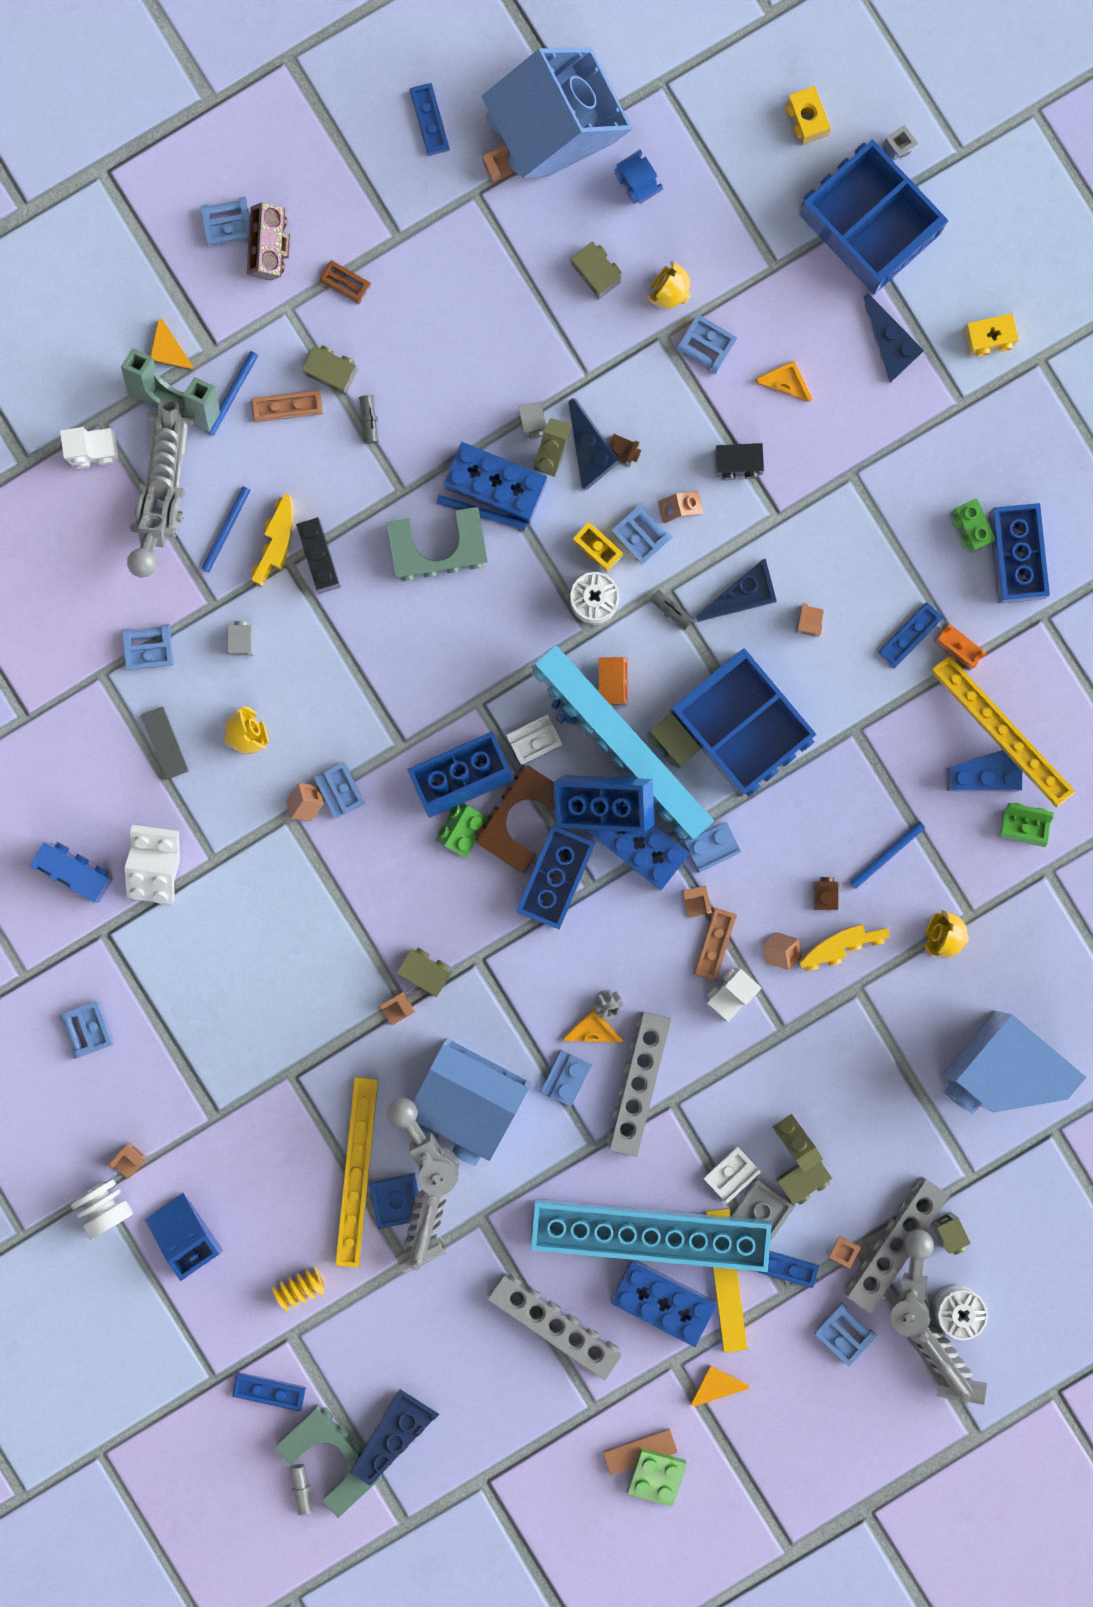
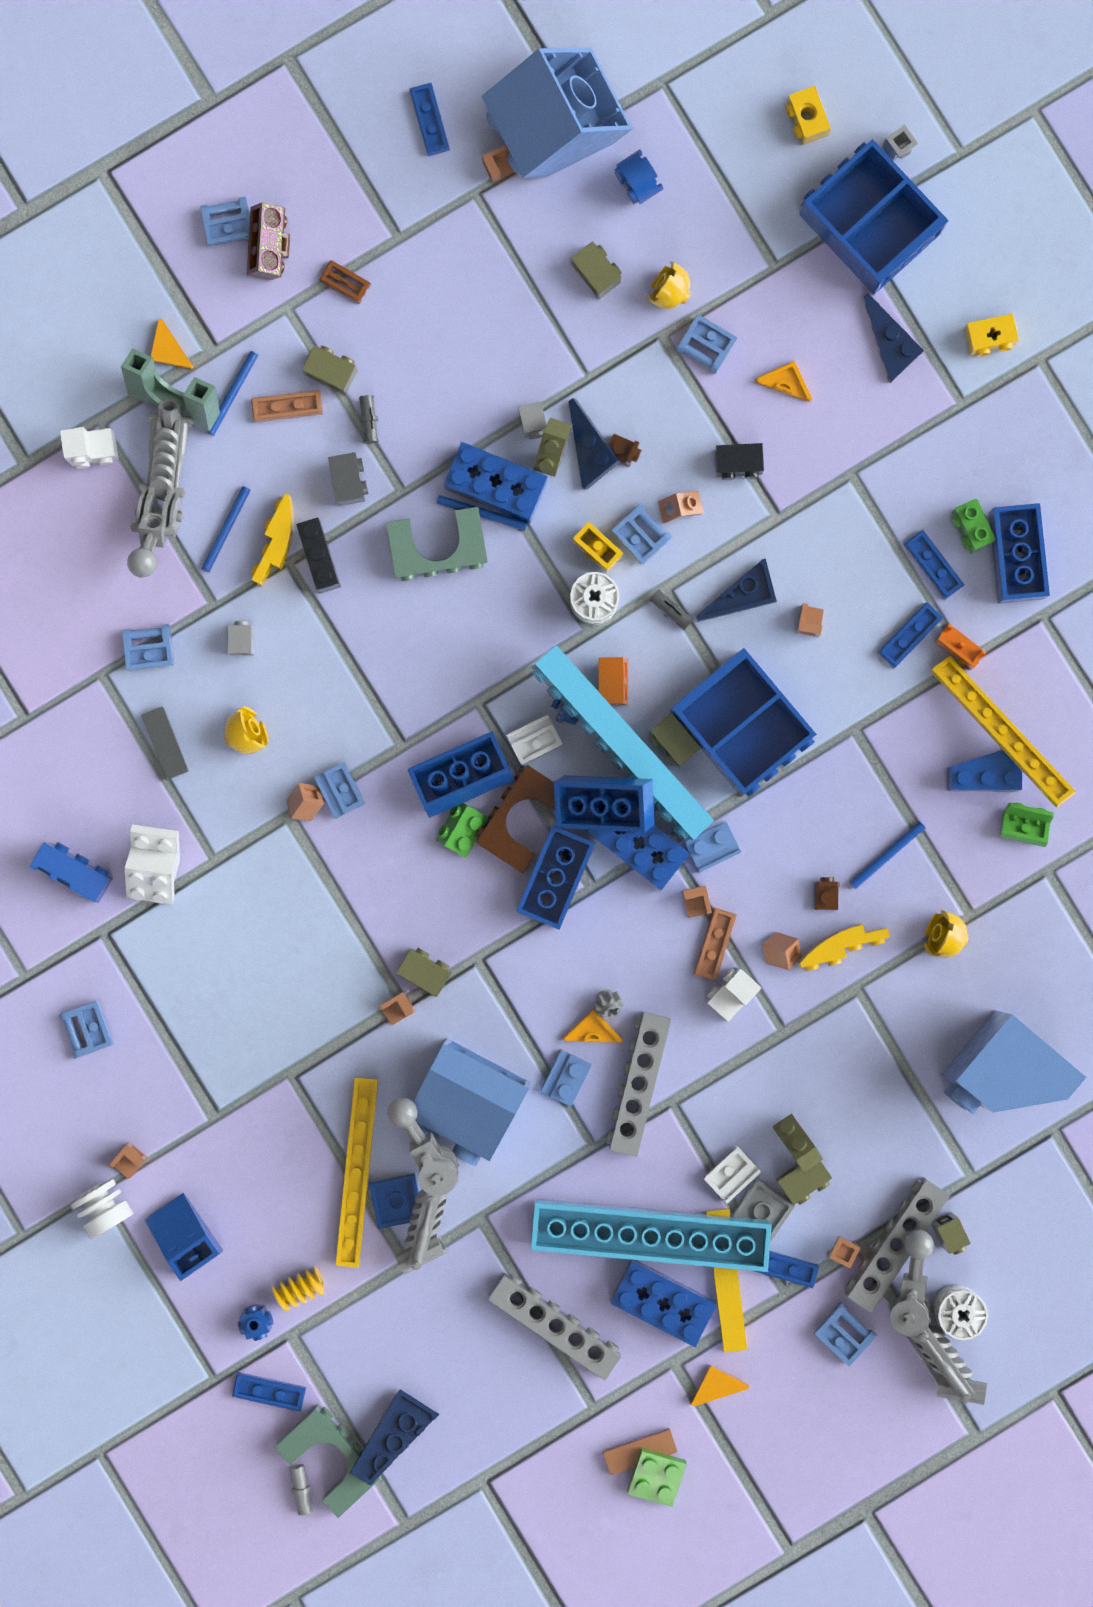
none -> blue brick [238,1305,274,1341]
none -> dark grey brick [328,452,369,507]
none -> blue tile [903,530,965,600]

